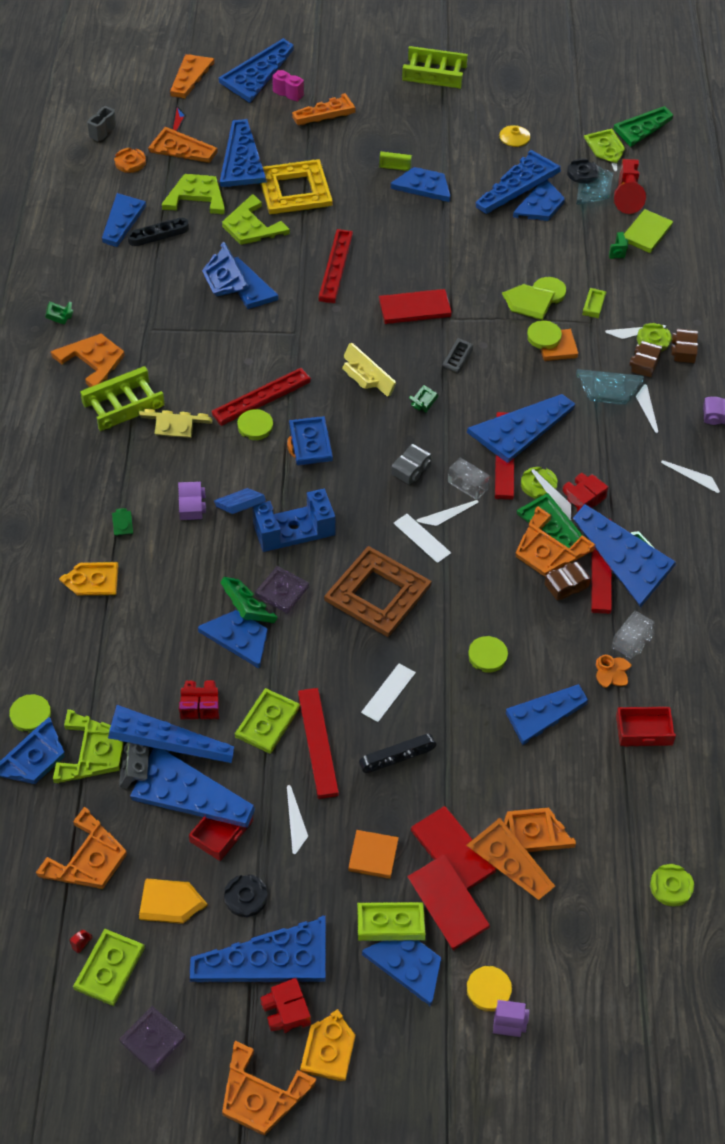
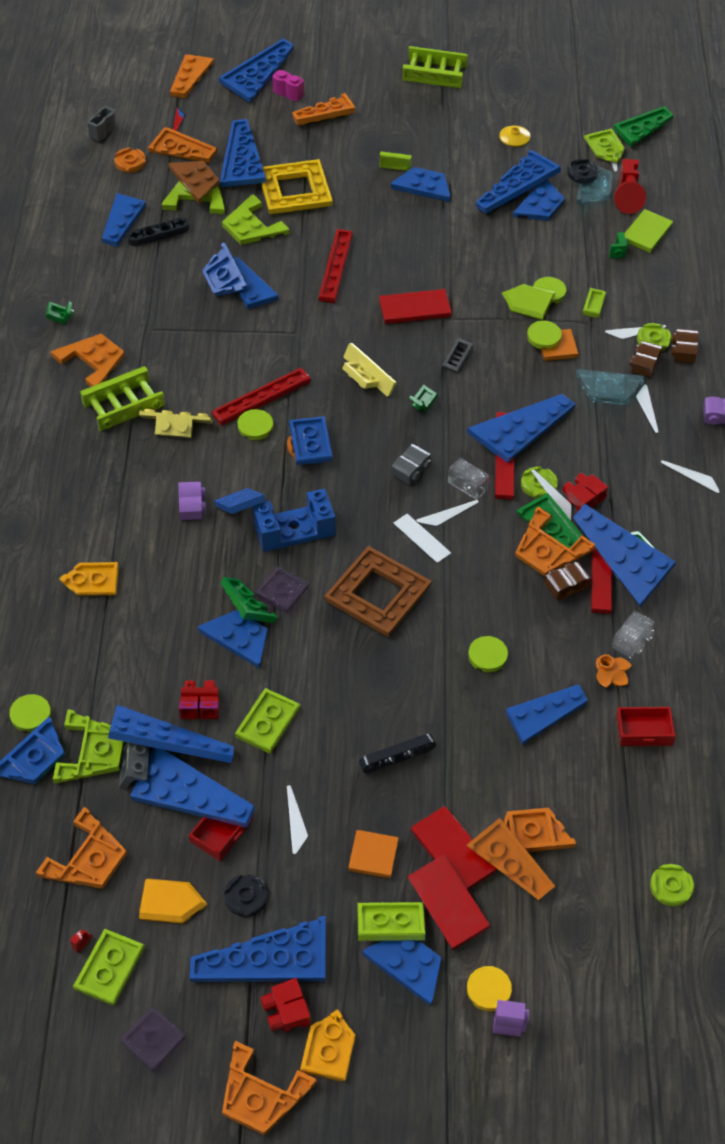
green bracket [112,508,133,536] -> none
red tile [298,688,339,799] -> none
white sticker [361,664,416,722] -> none
none -> dark orange wing [168,161,220,204]

